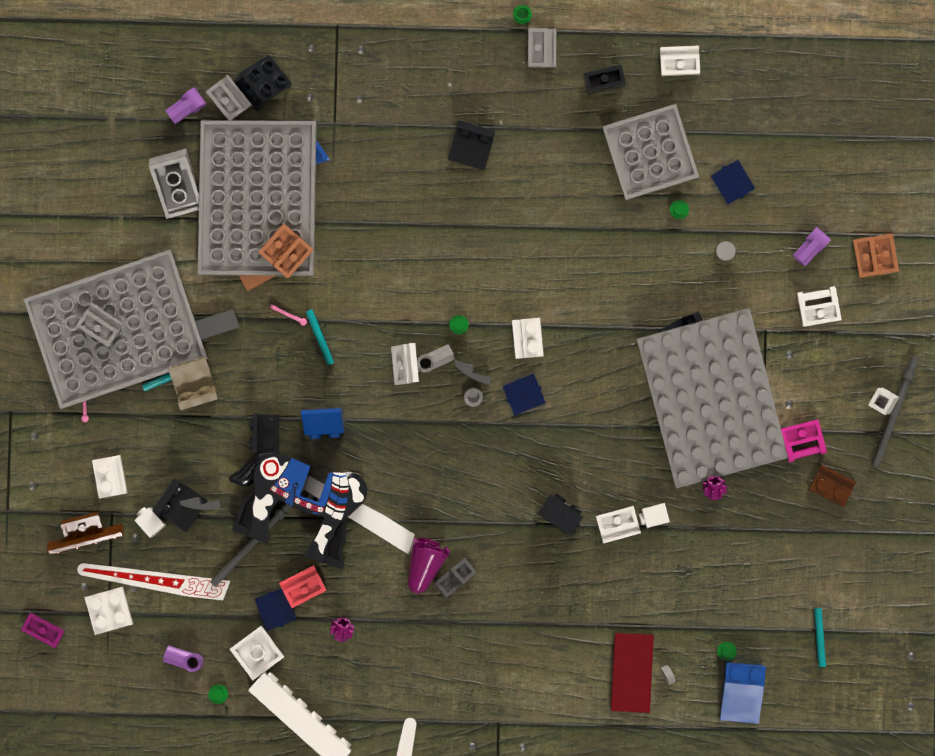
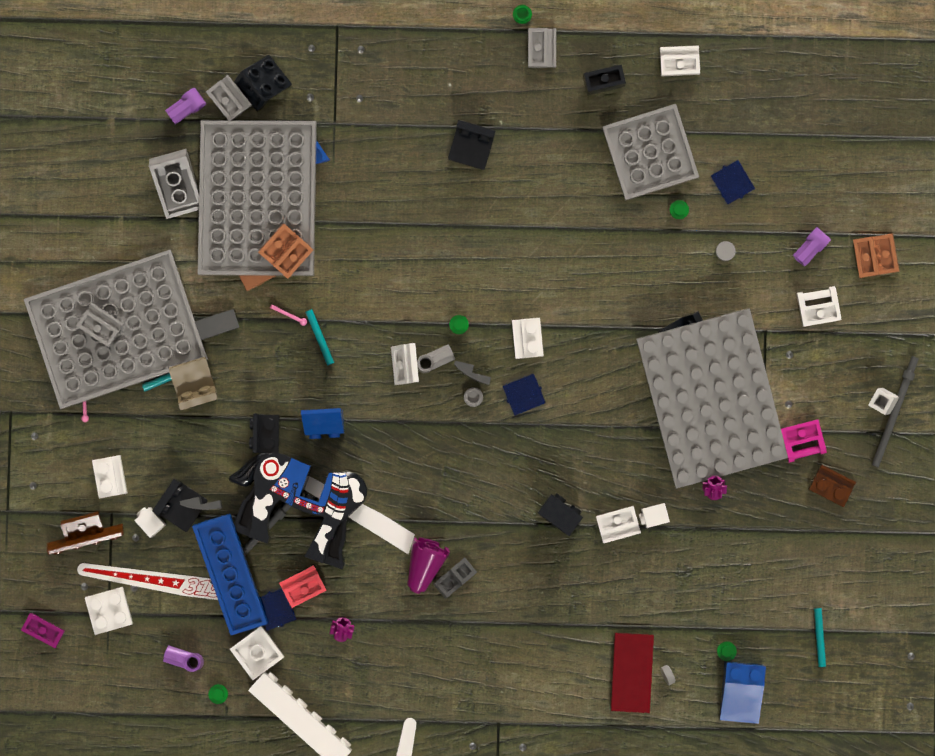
none -> blue plate [192,513,268,635]

